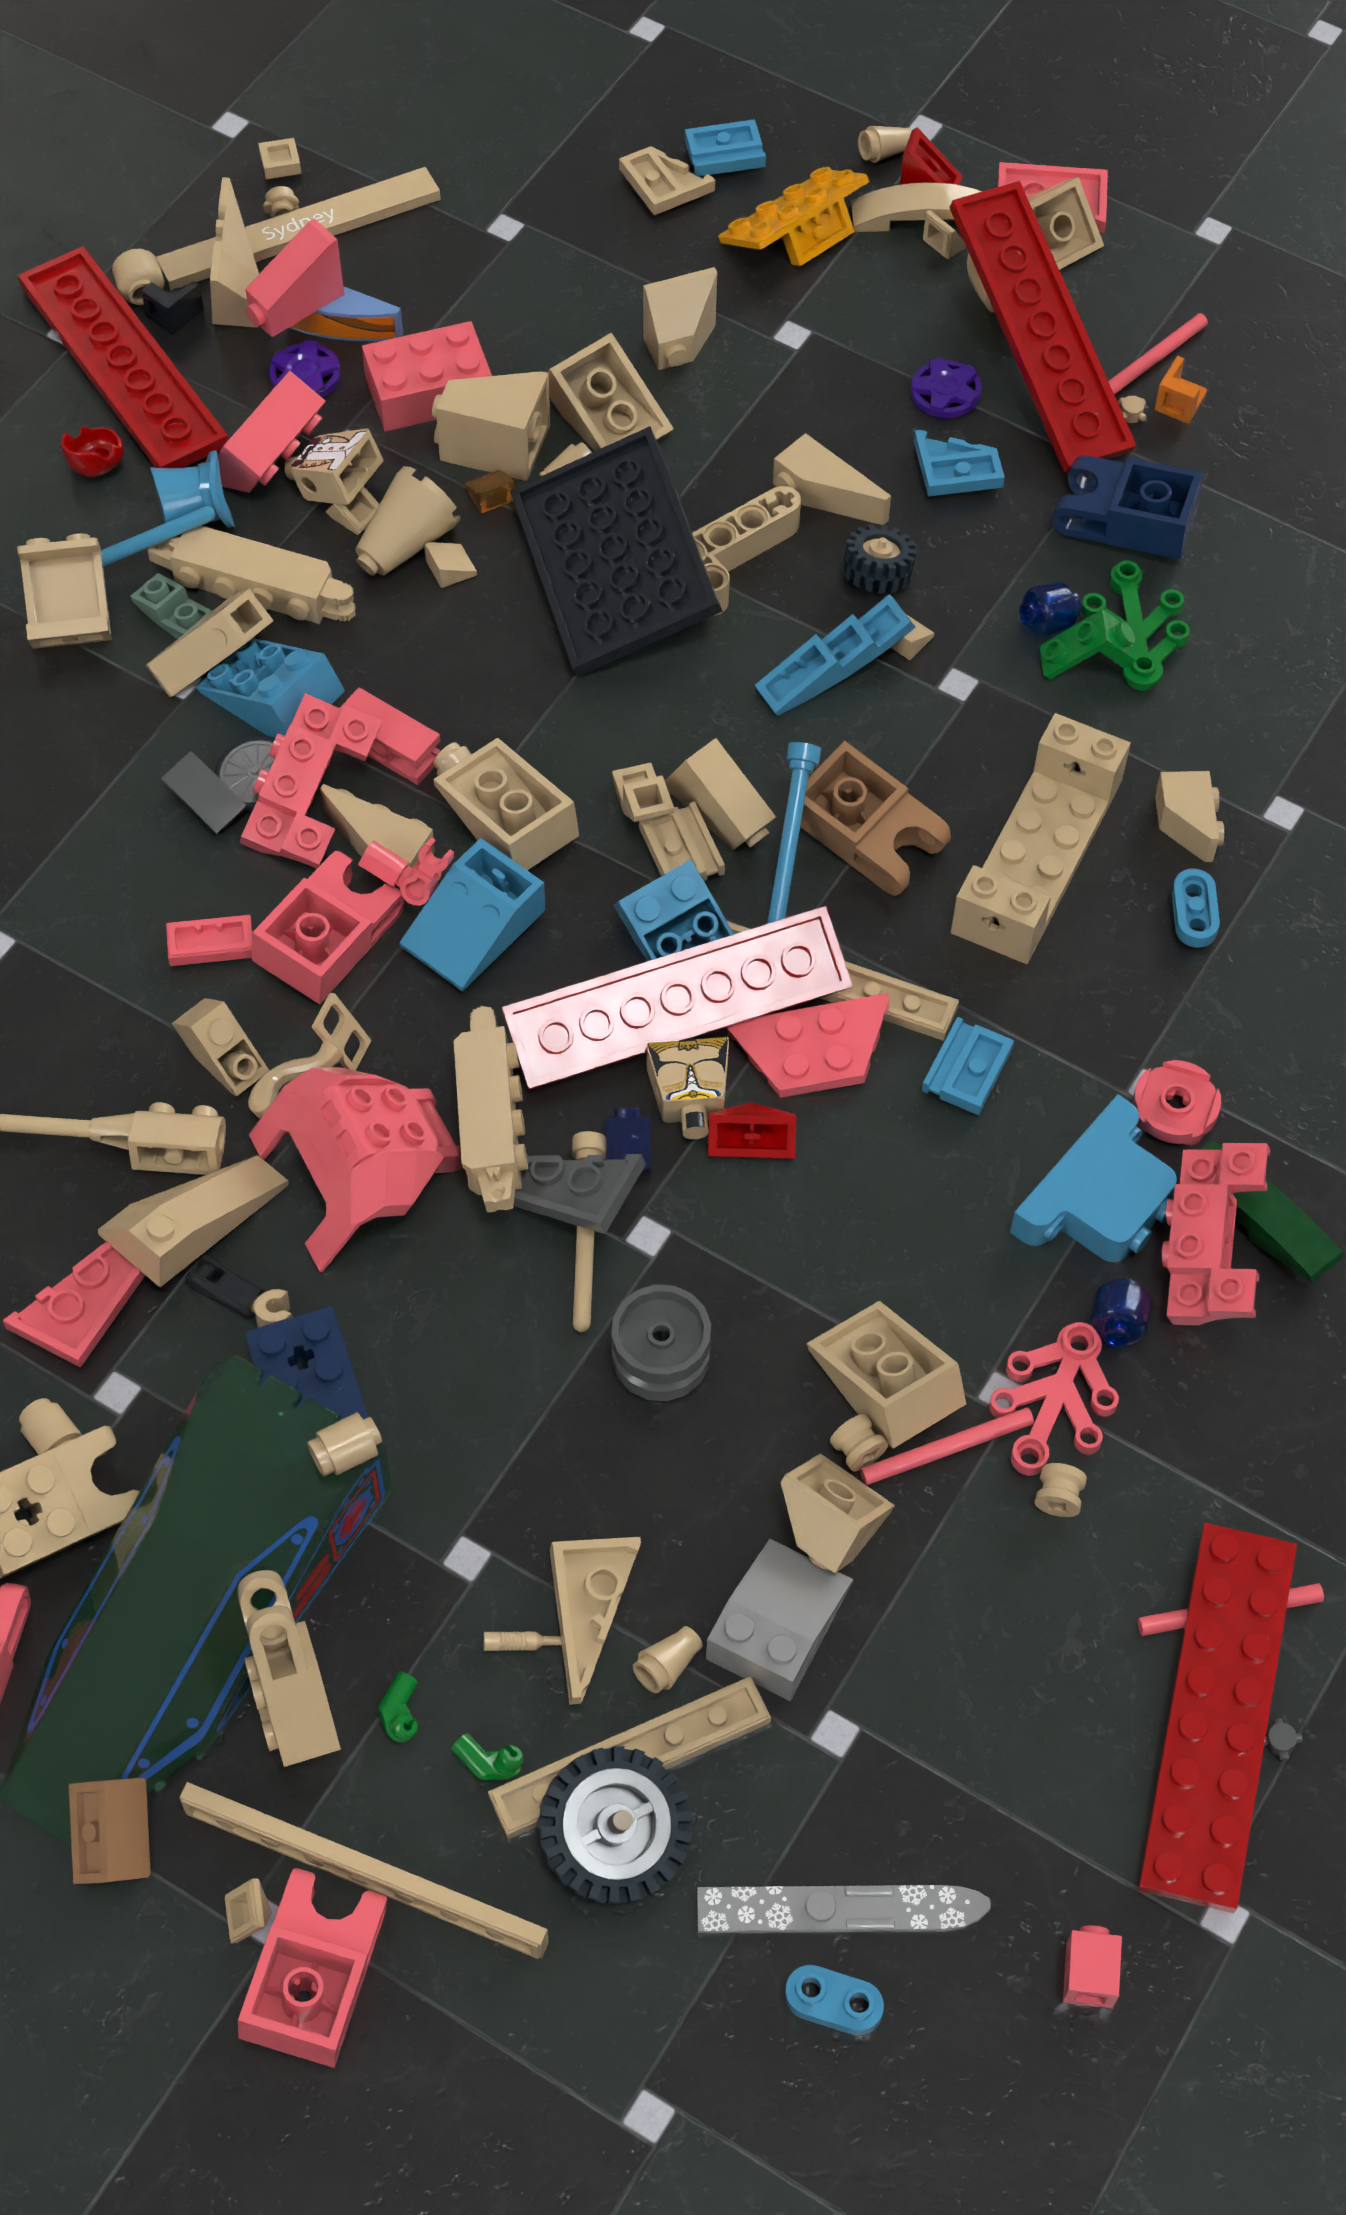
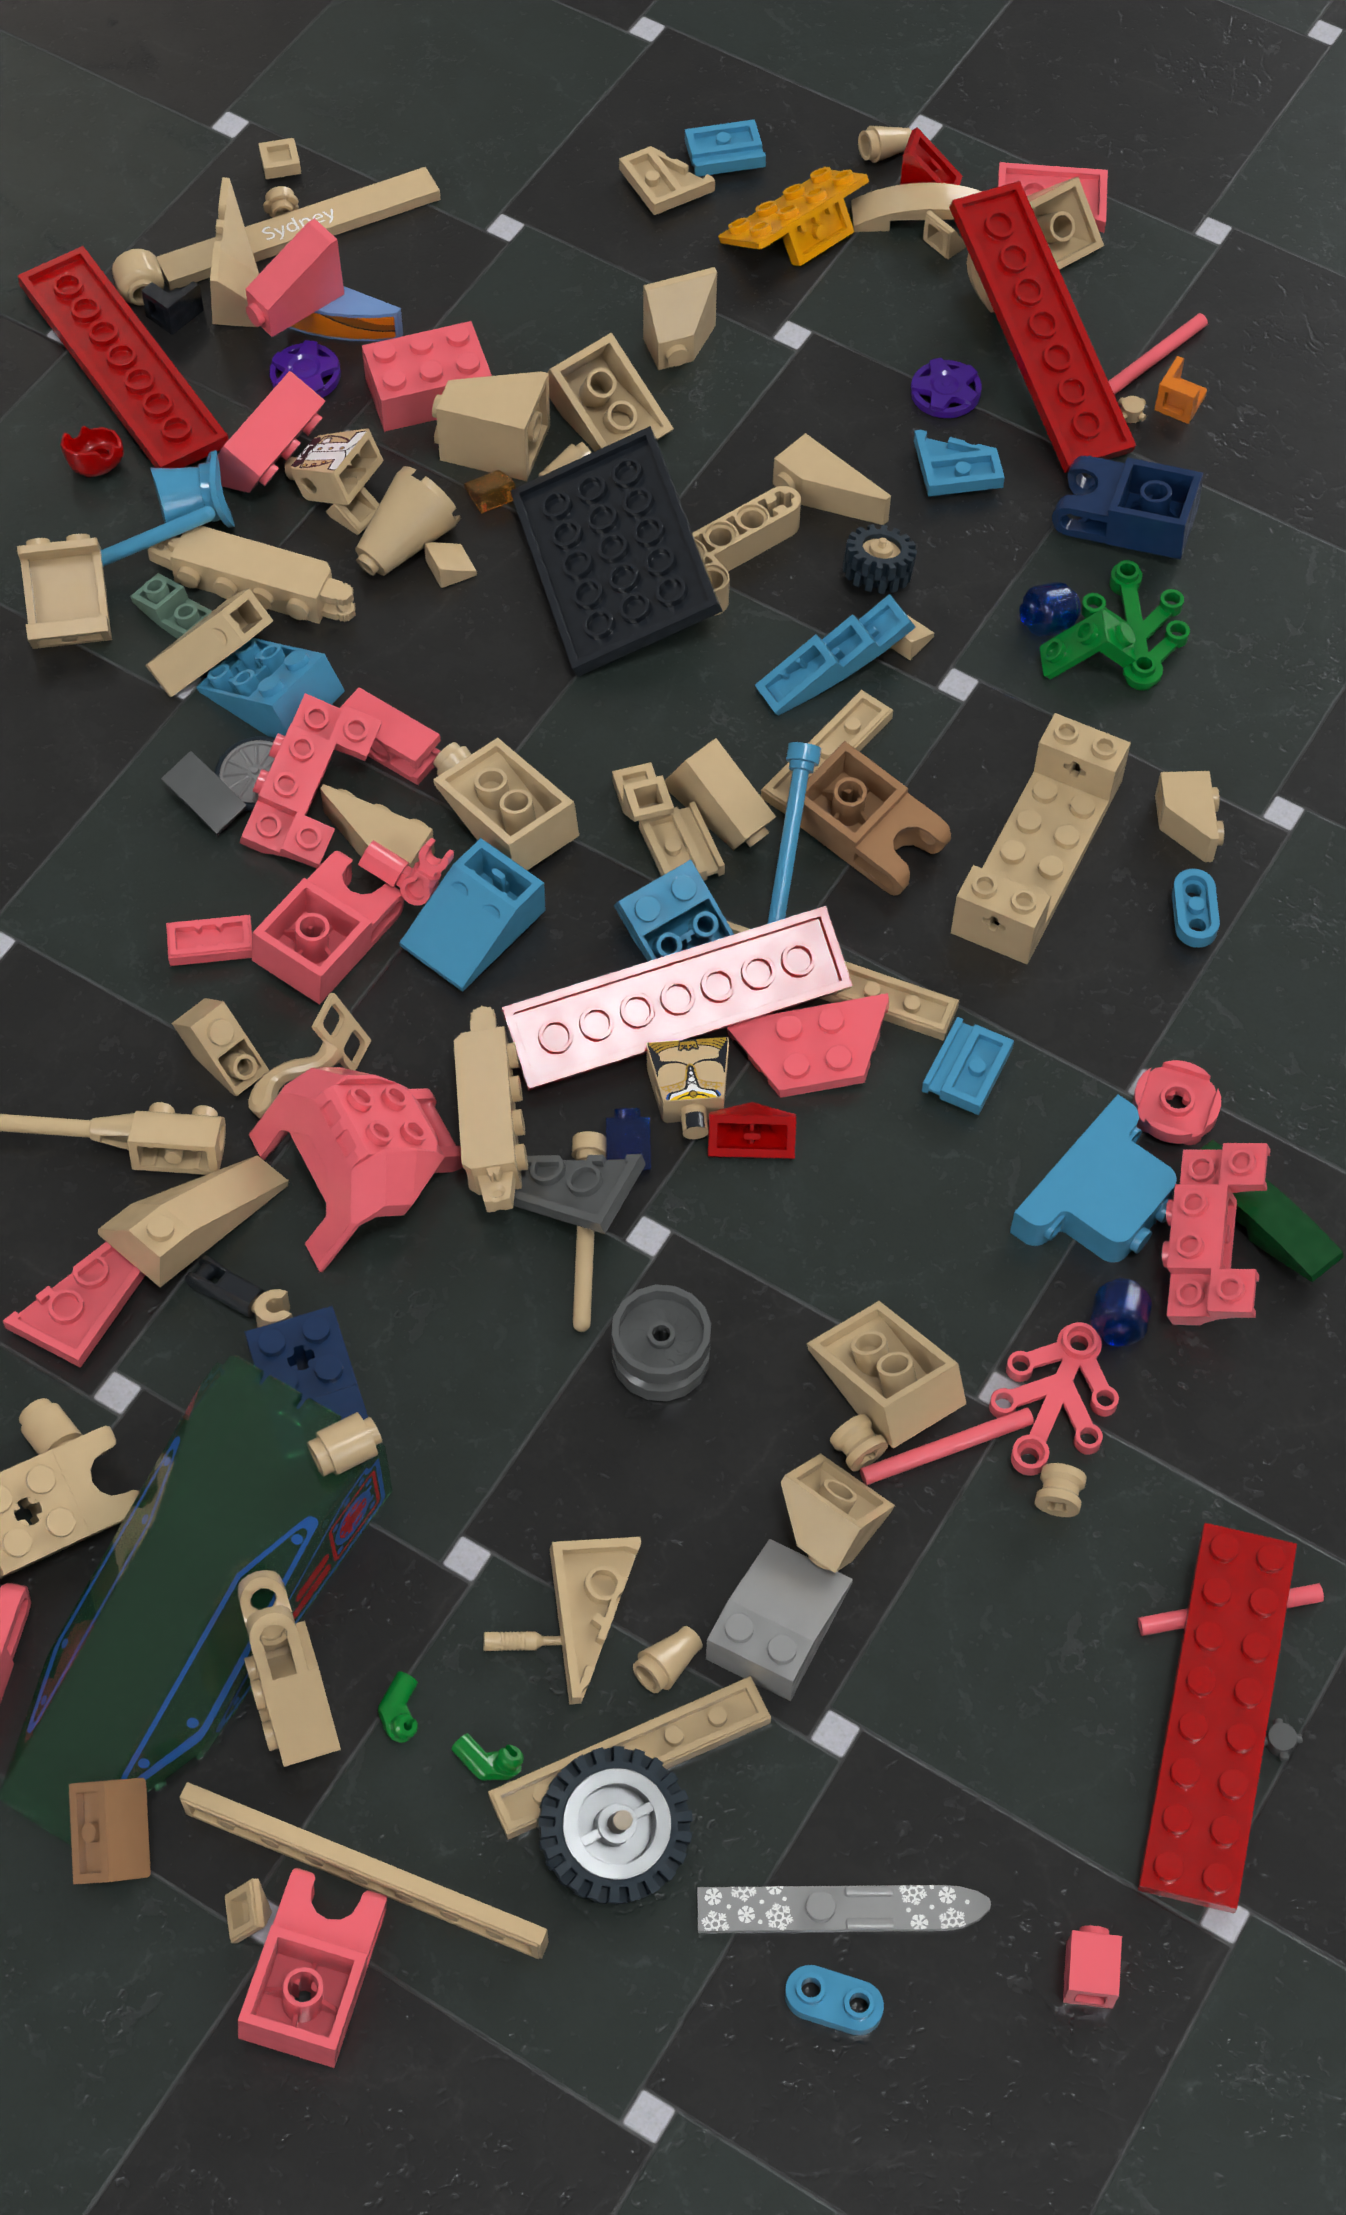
none -> tan tile [761,690,893,814]

